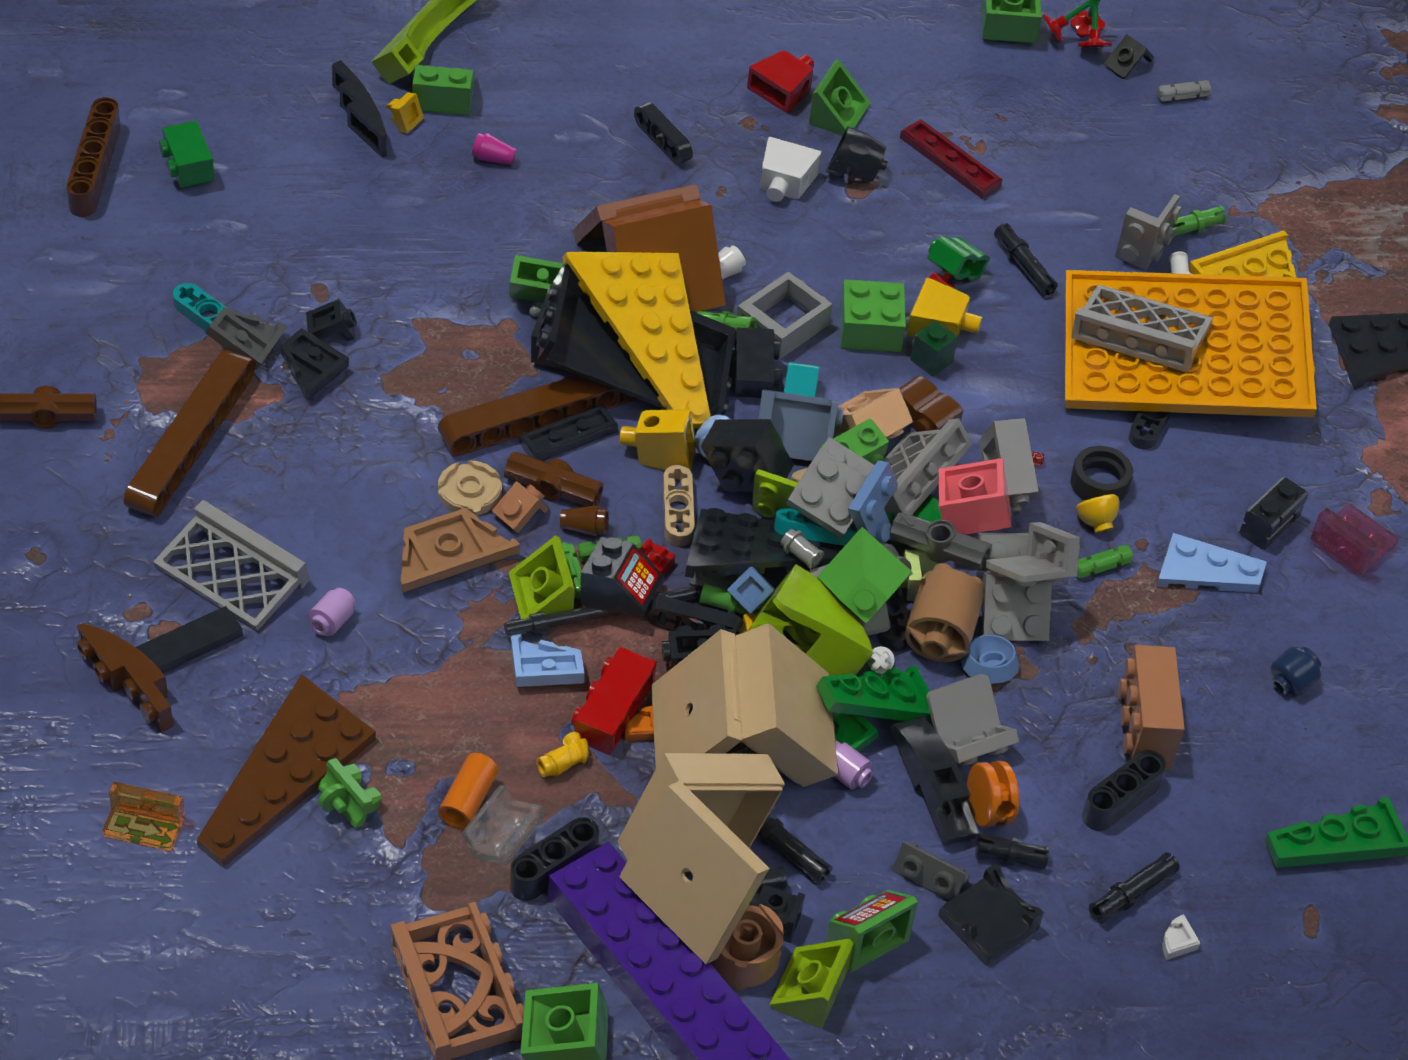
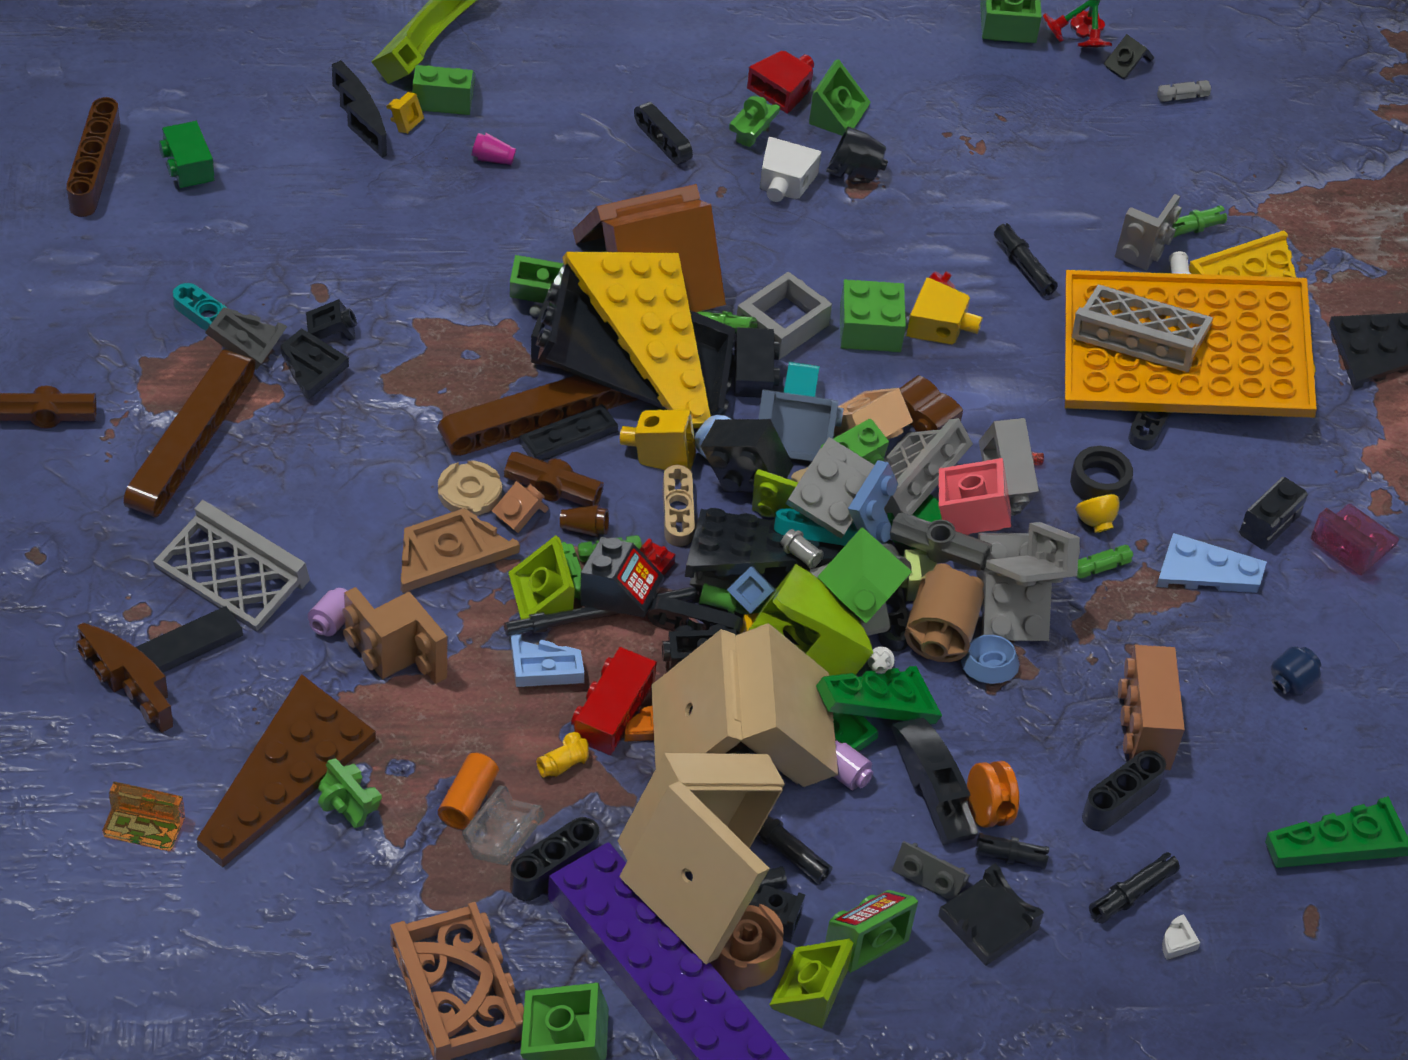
white cone [718,245,746,279] -> none
dark red tile [900,119,1003,199] -> none
dark green brick [910,320,958,377] -> none
light grey bracket [926,674,1019,766] -> none
green brick [927,236,991,281] -> none
none -> medium nougat bracket [342,587,448,684]
none -> bright green hips [729,95,780,147]

